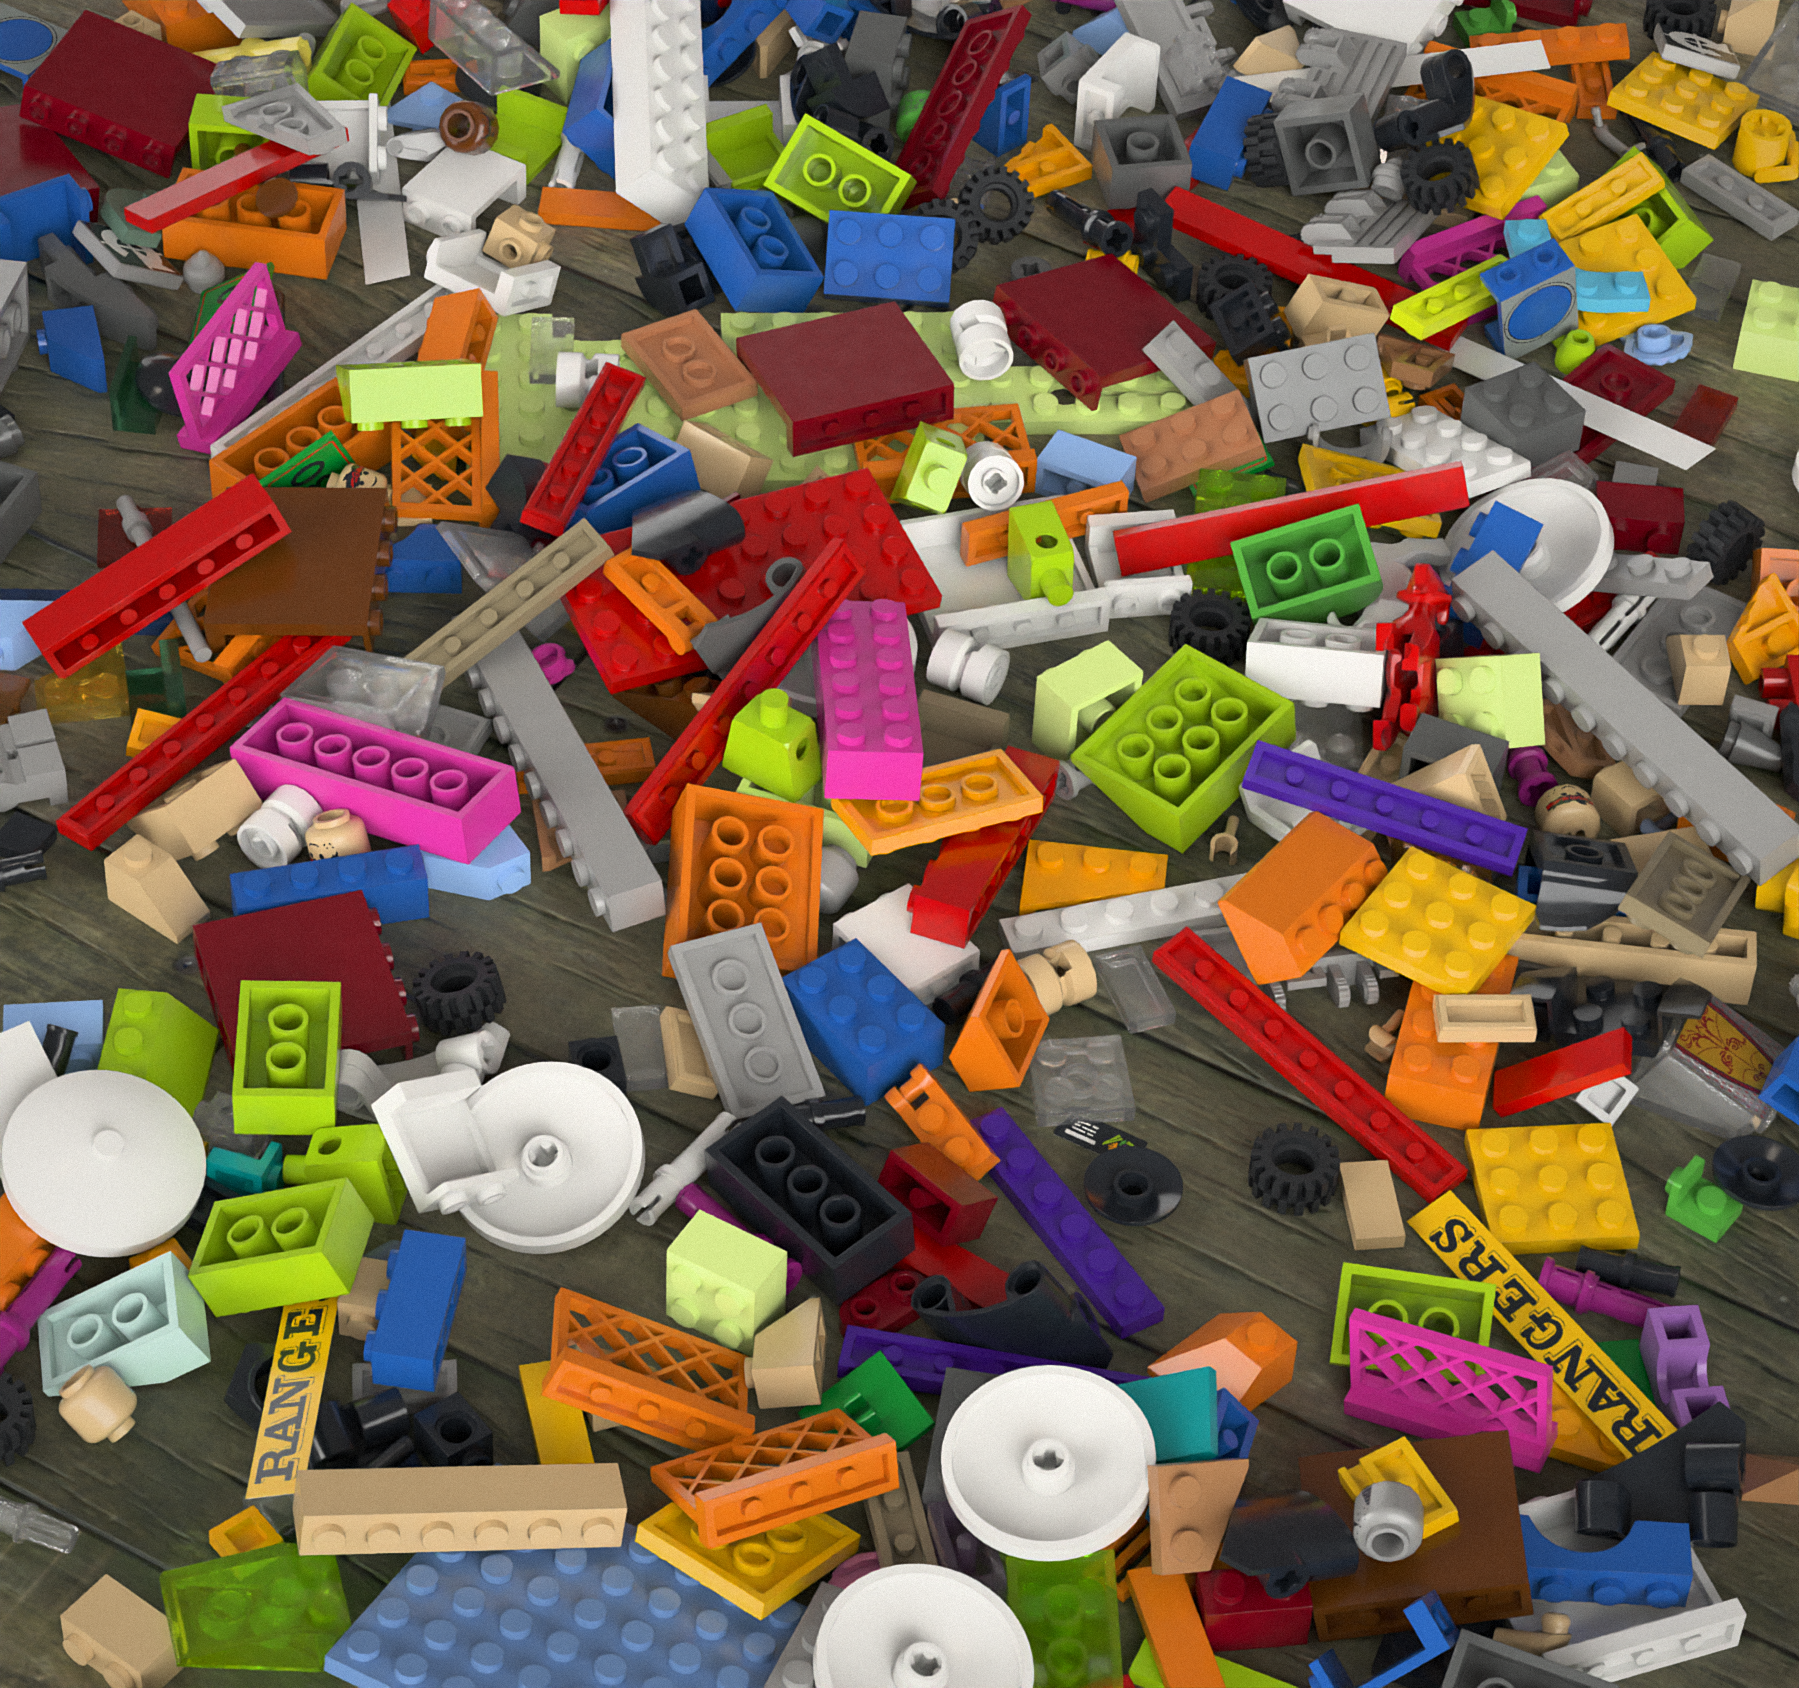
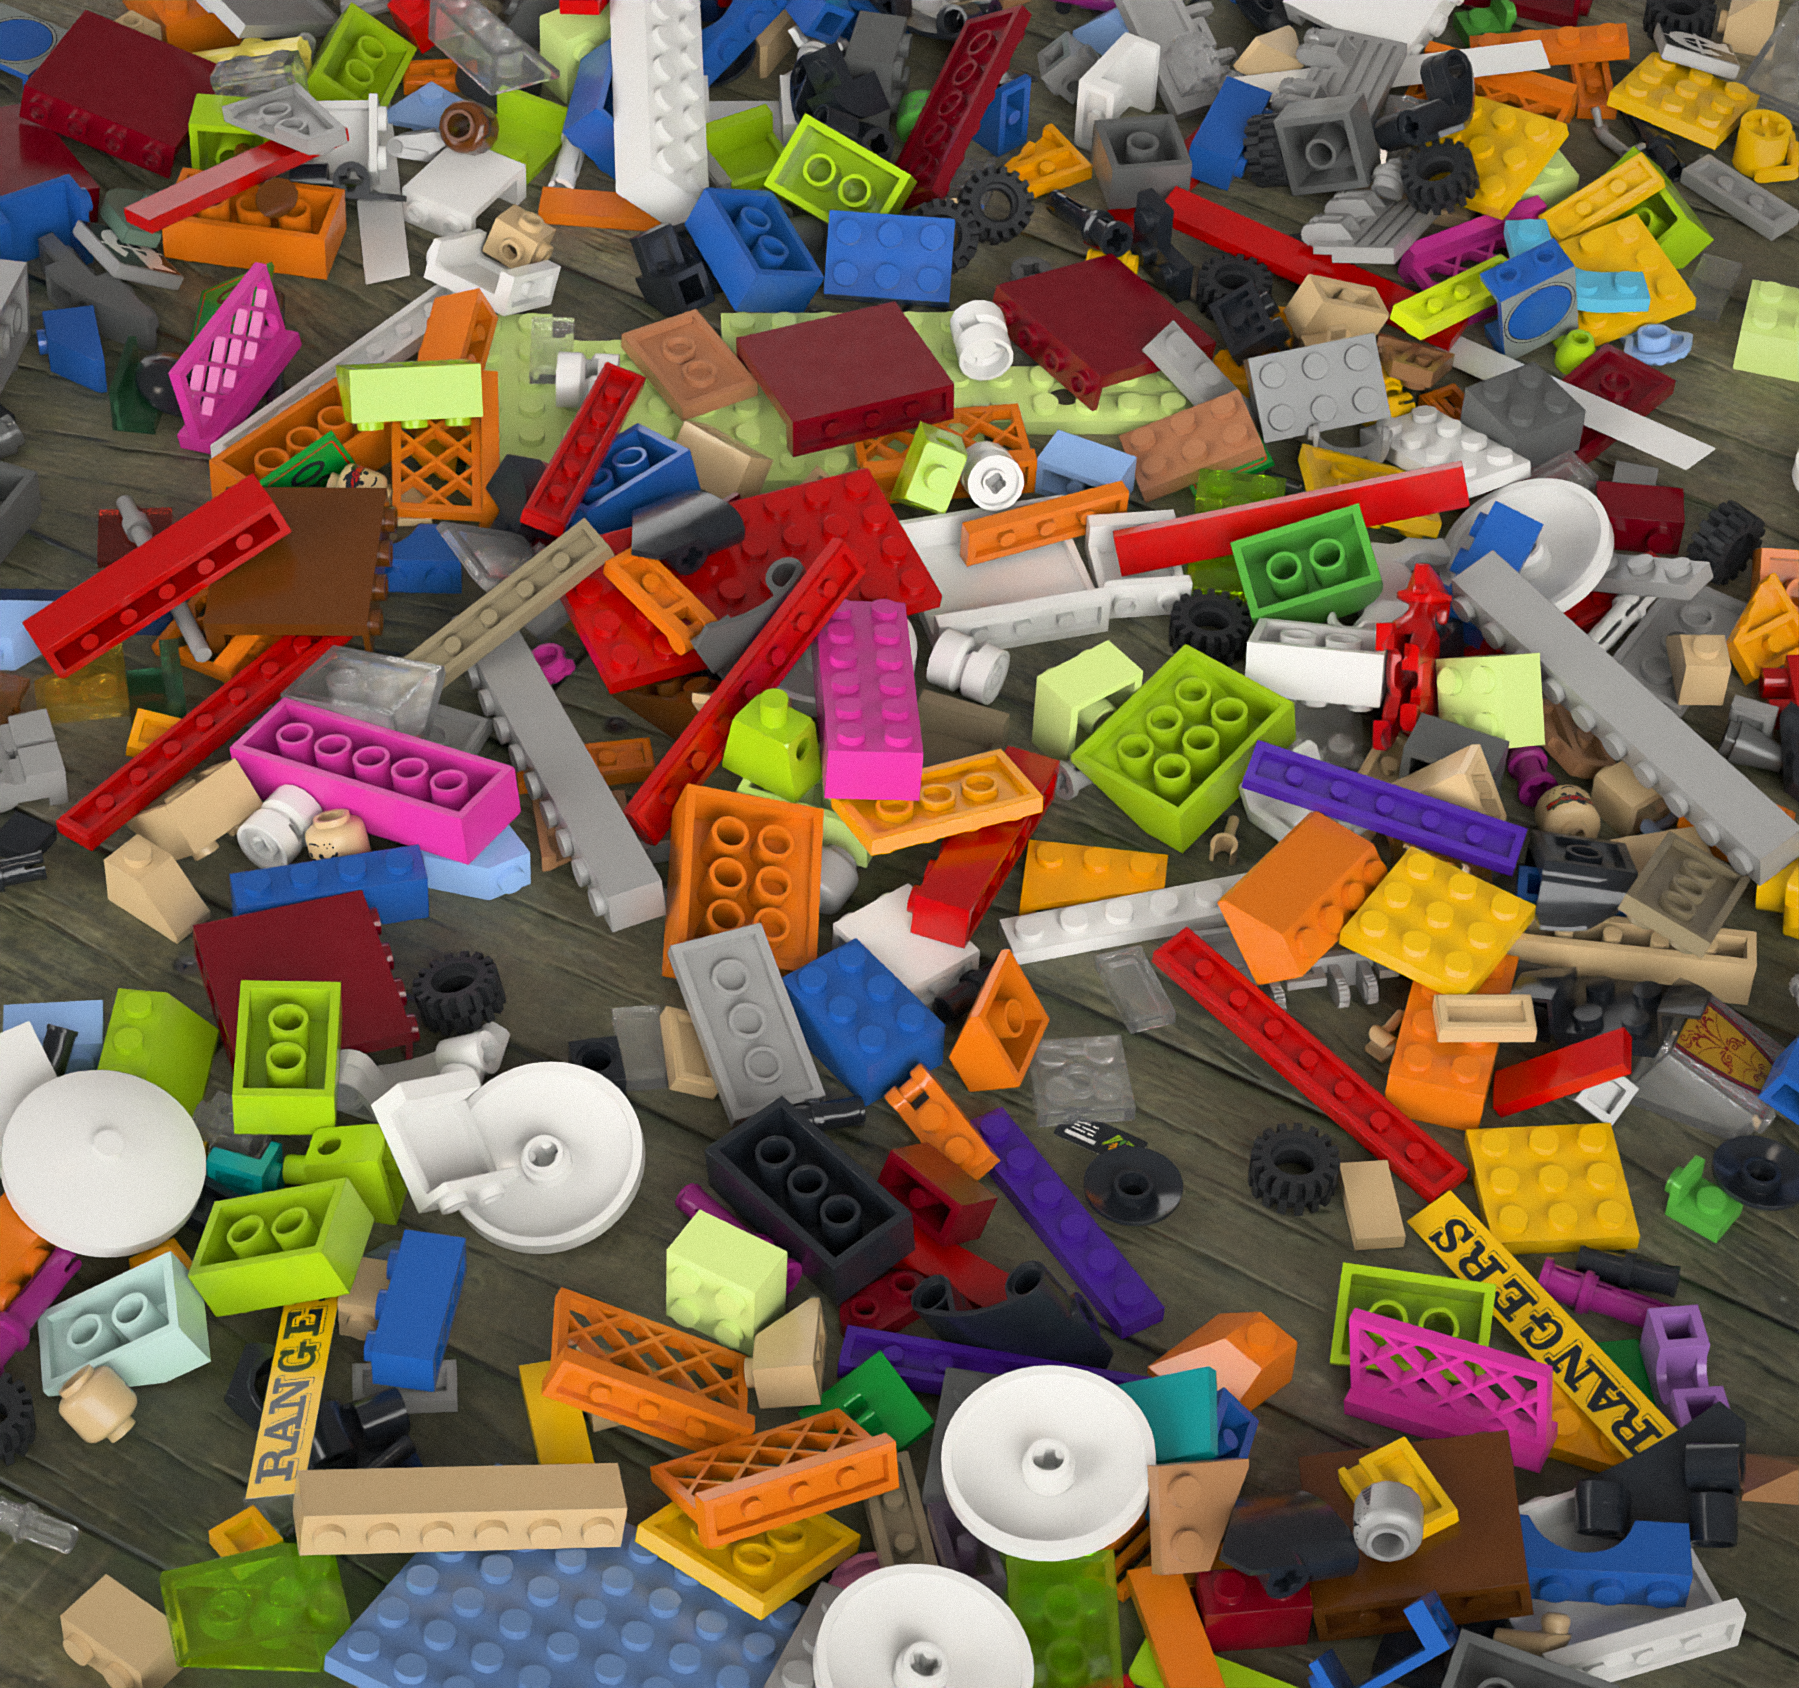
light grey plate [183,250,225,294] -> none
black brick [414,1391,494,1467] -> none
white pin [629,1112,741,1226] -> none
lime torso [1007,500,1074,606] -> none
tan wheel [1017,939,1097,1015] -> none
clear red tile [1672,384,1739,457] -> none

